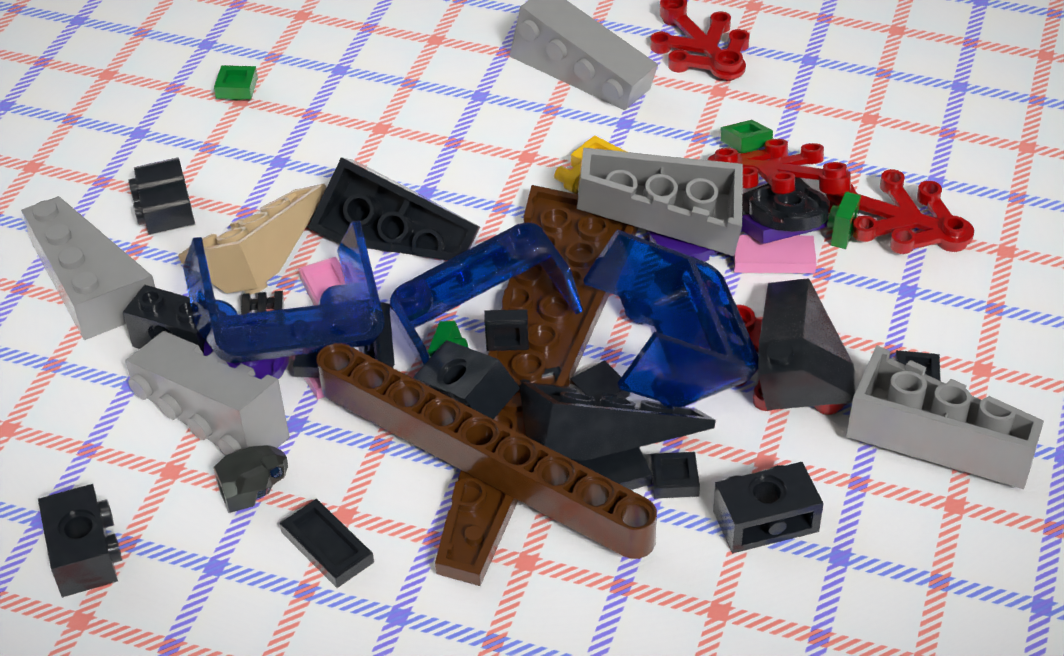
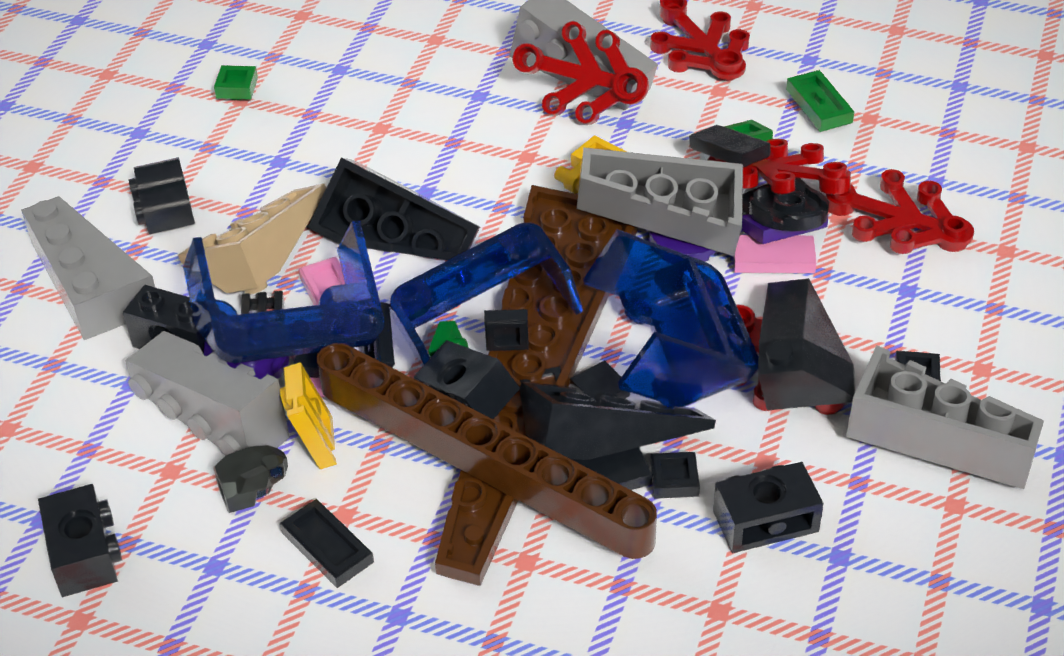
green plate [827,192,861,249] -> none
none -> yellow plate [280,362,337,469]
none -> red plant [512,21,649,125]
none -> black tile [689,125,771,167]
none -> green plate [786,70,855,132]

